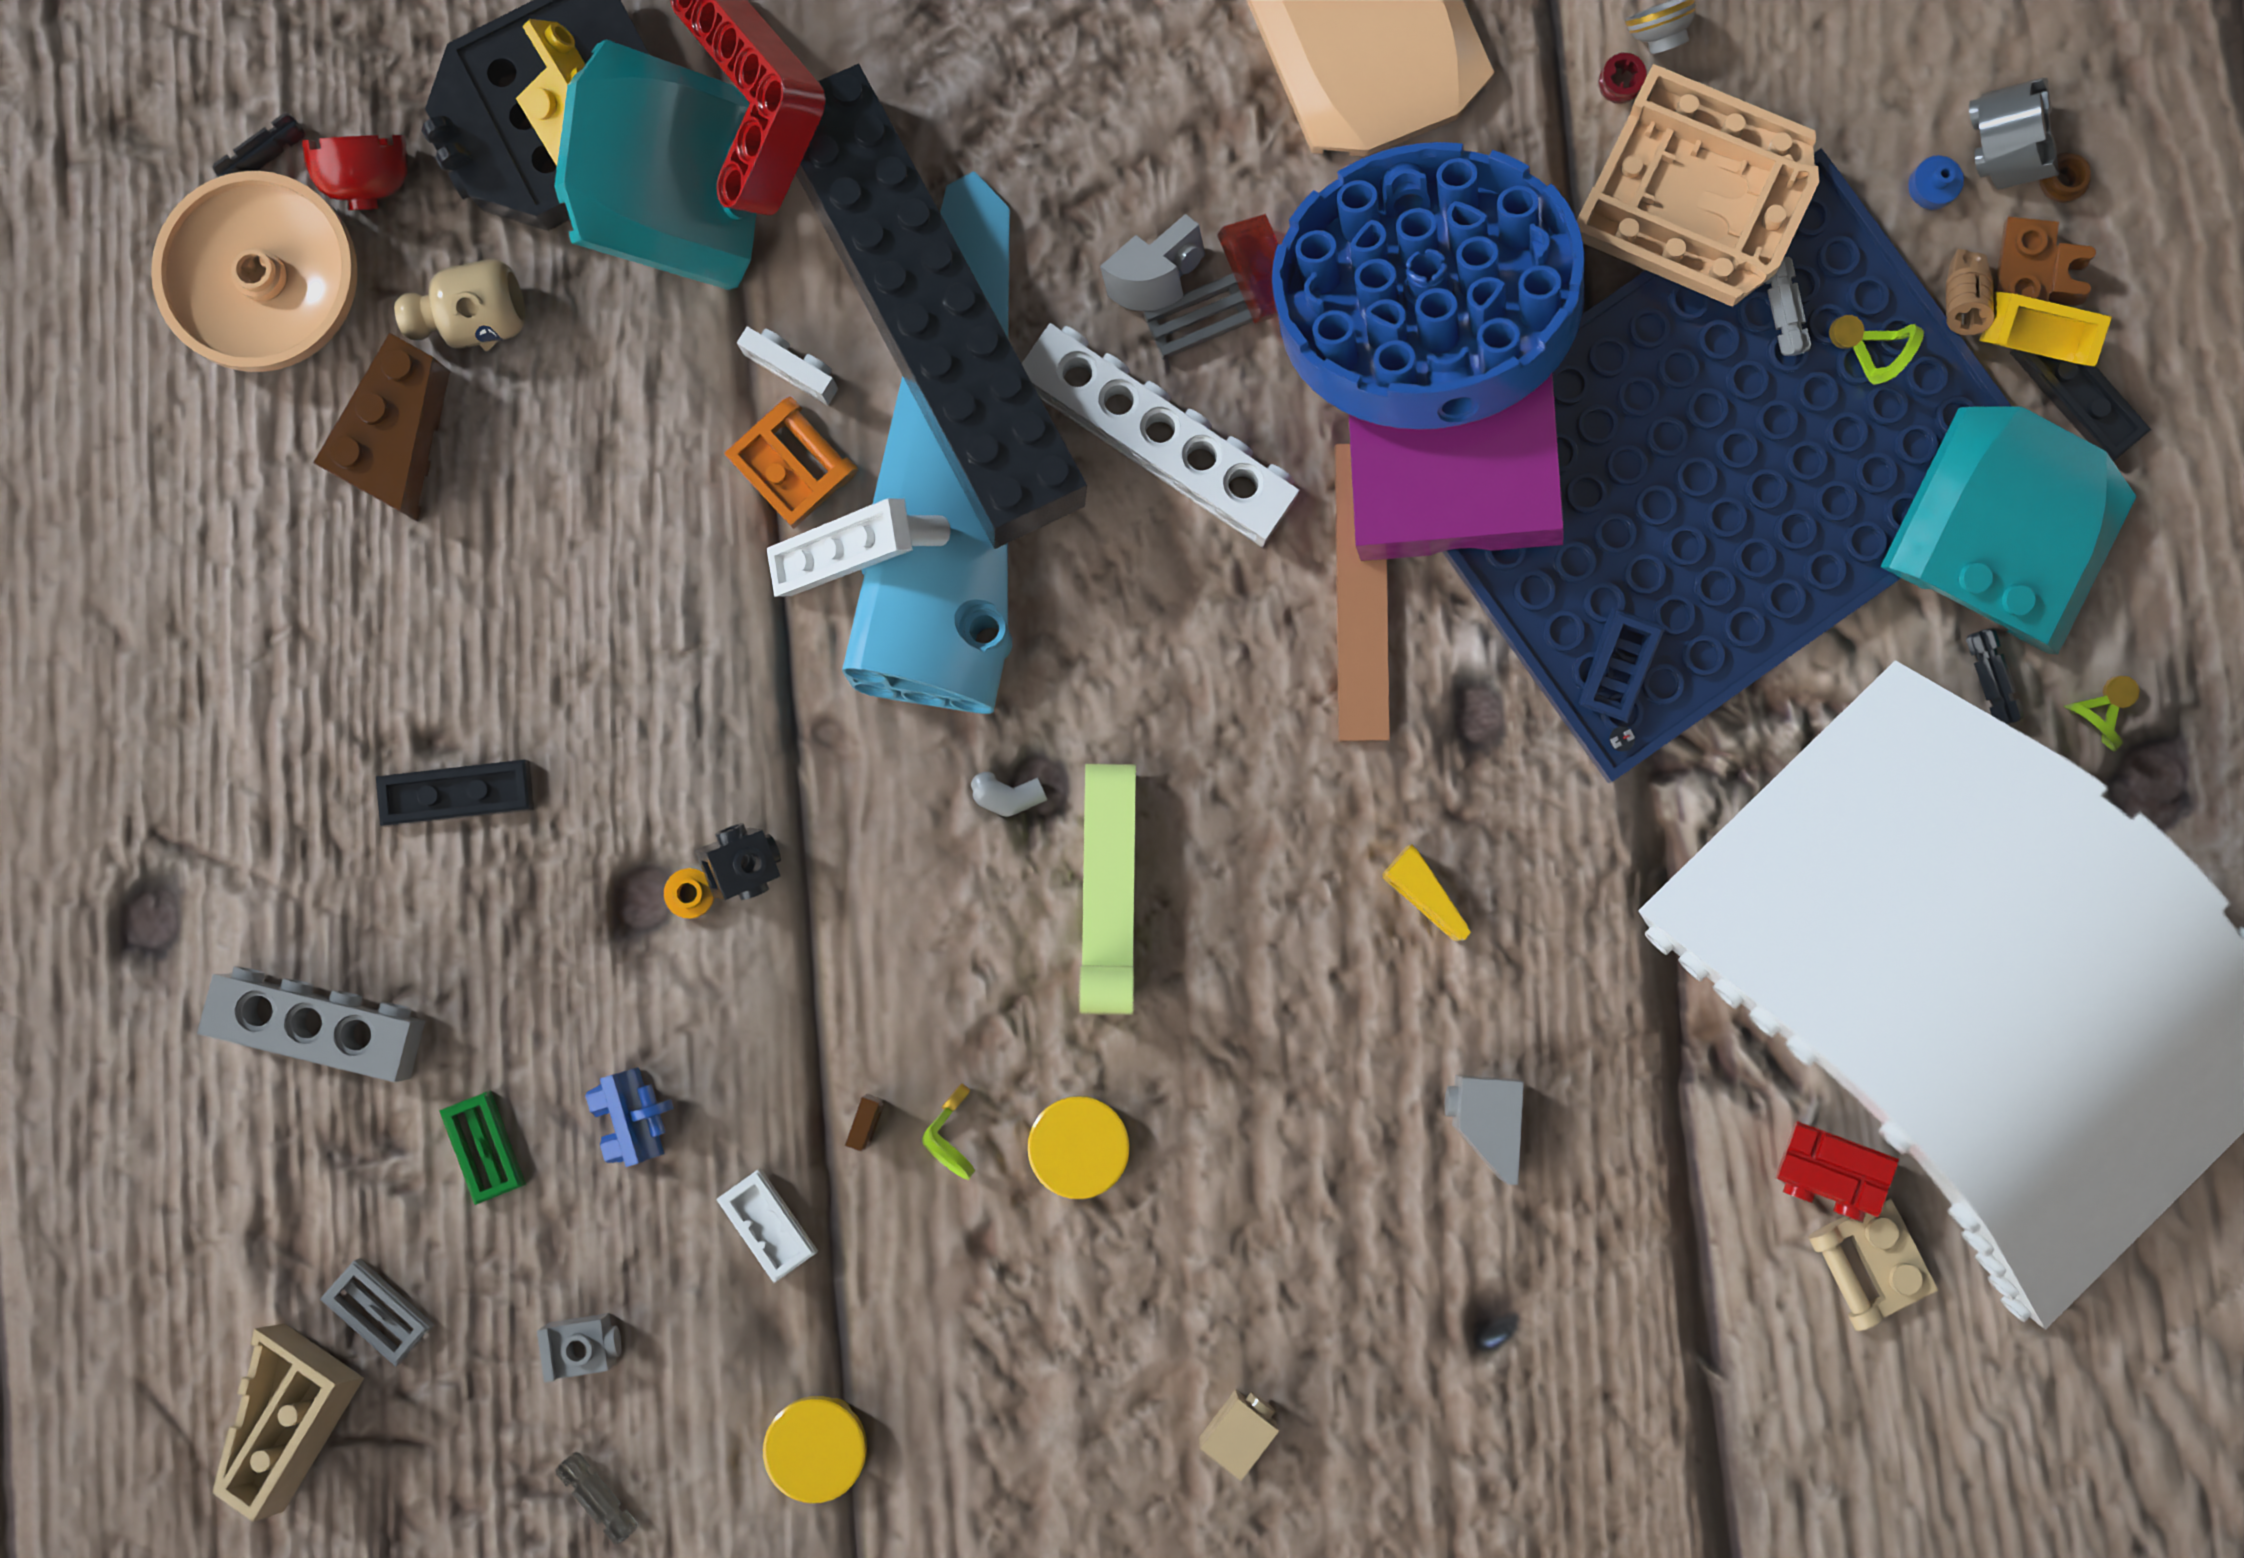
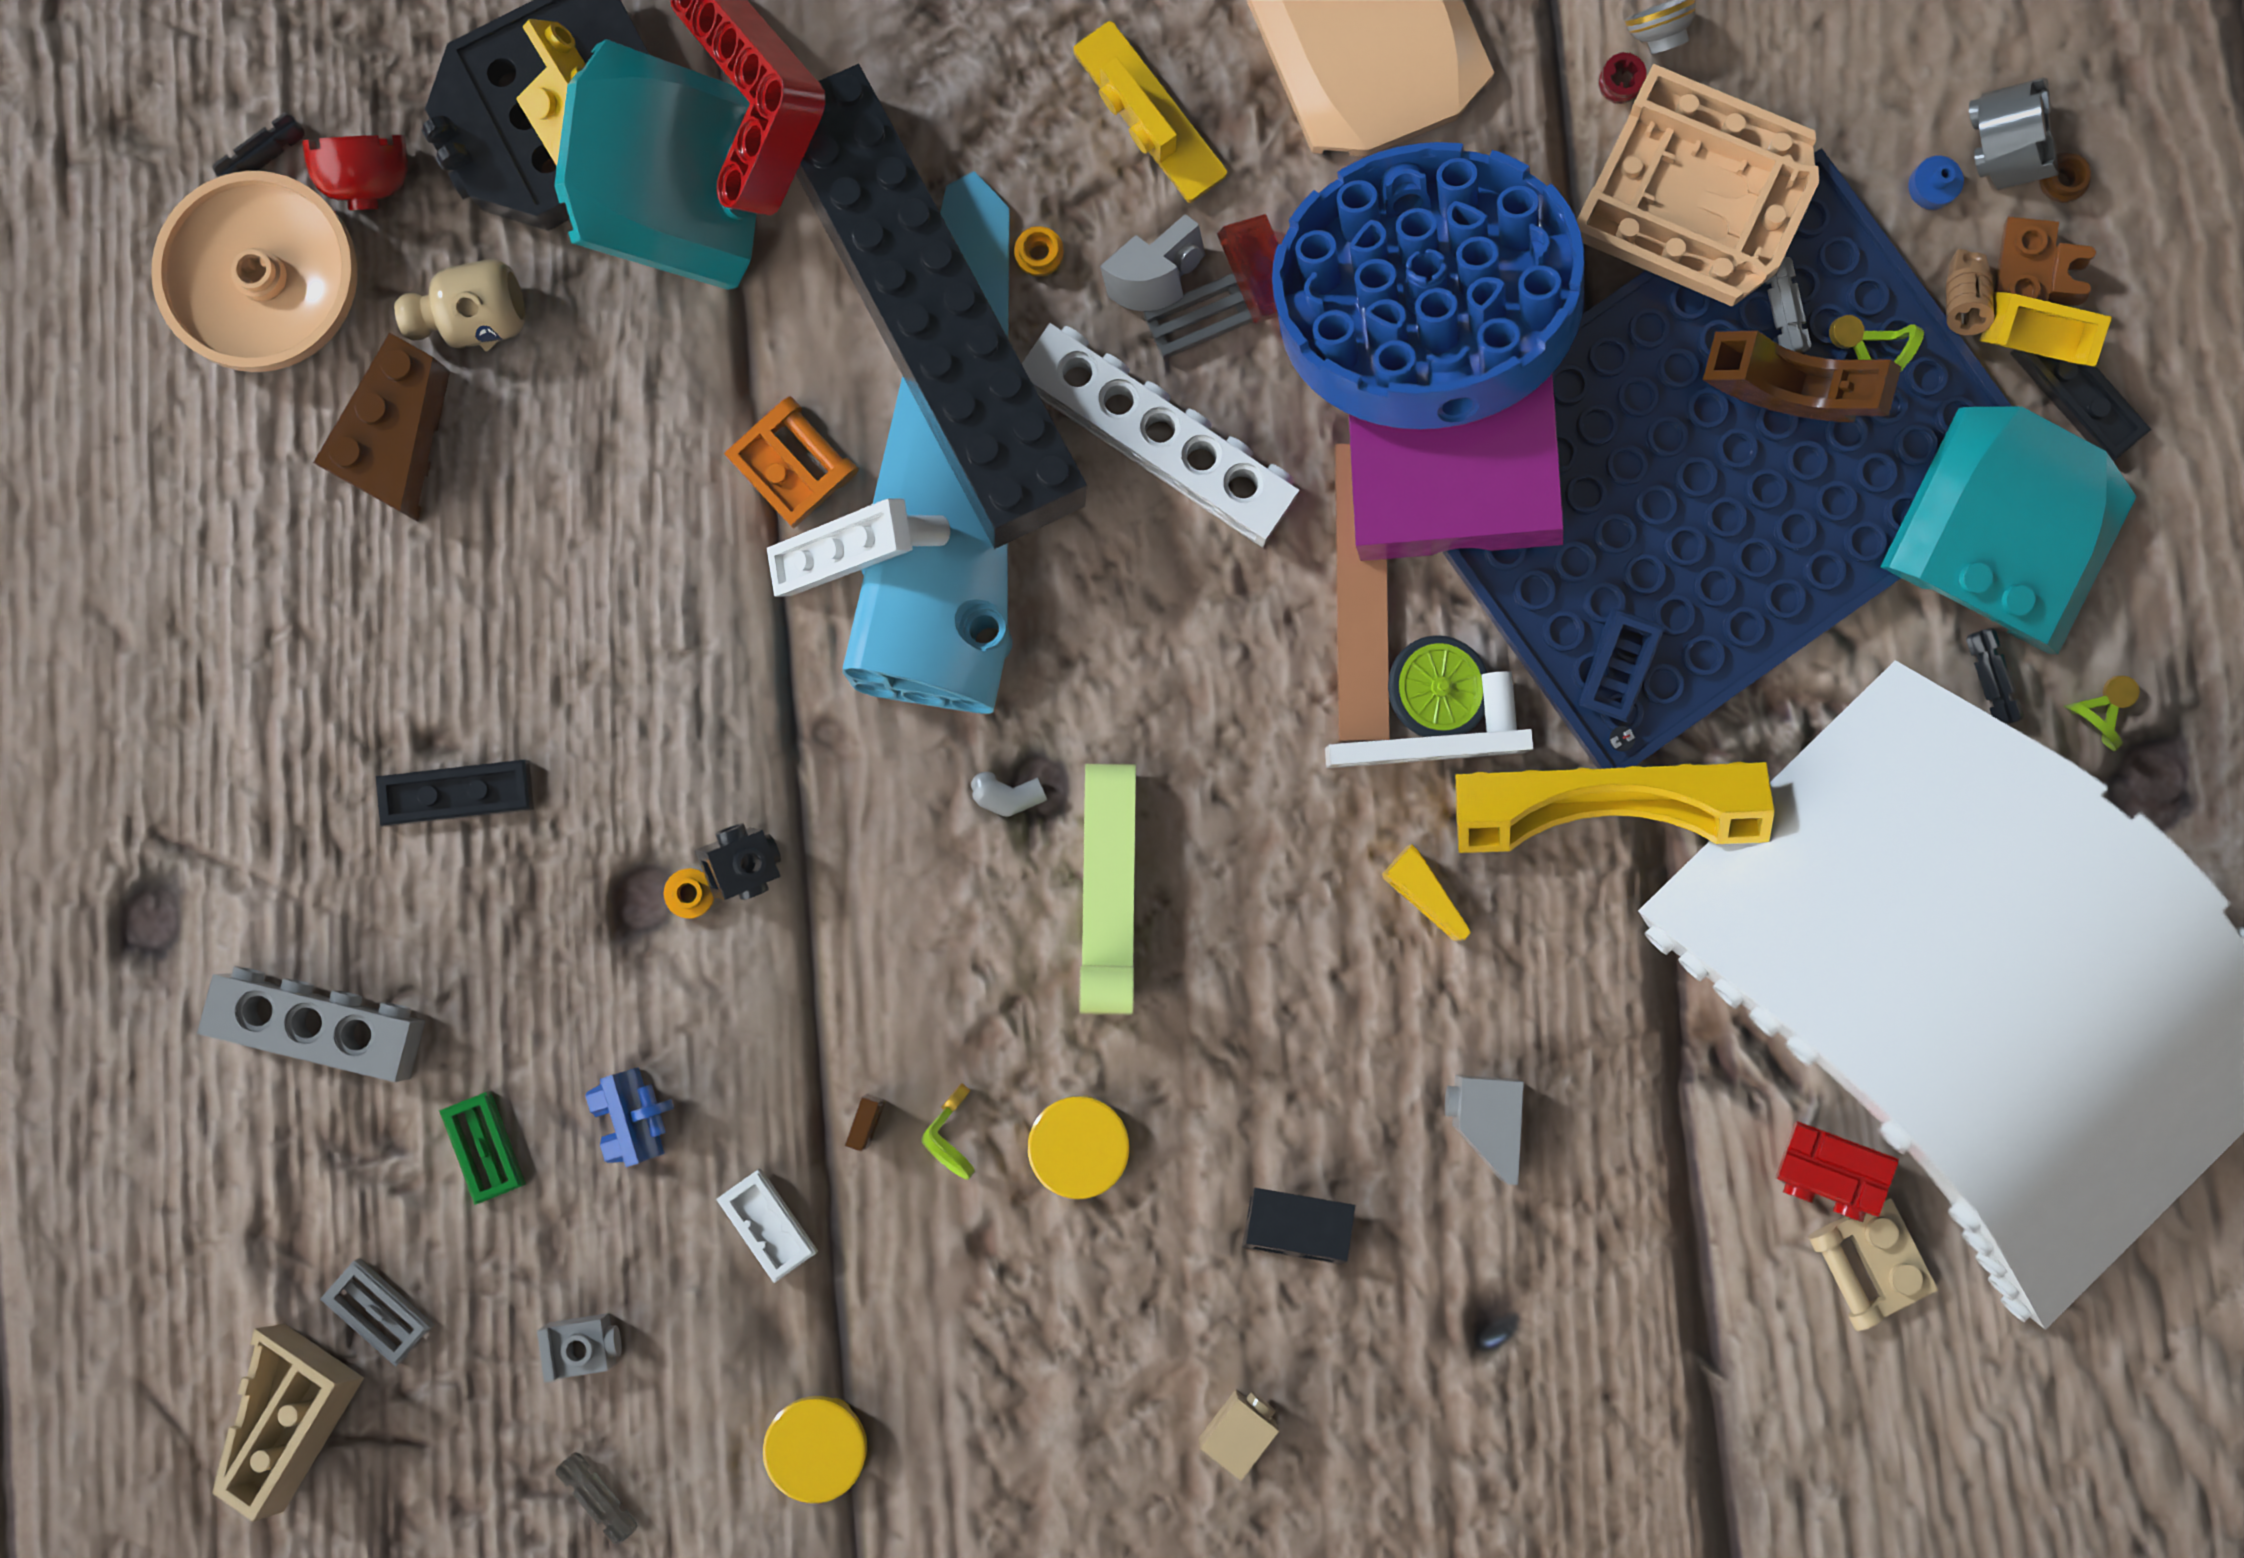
white plate [737,326,838,406] -> none
none -> light orange plate [1014,226,1064,277]
none -> yellow bracket [1073,21,1227,203]
none -> black hinge [1242,1187,1356,1265]
none -> white piece [1325,671,1533,768]
none -> lime wheel [1388,635,1488,737]
none -> yellow arch [1455,762,1774,853]
none -> reddish brown arch [1703,331,1901,423]

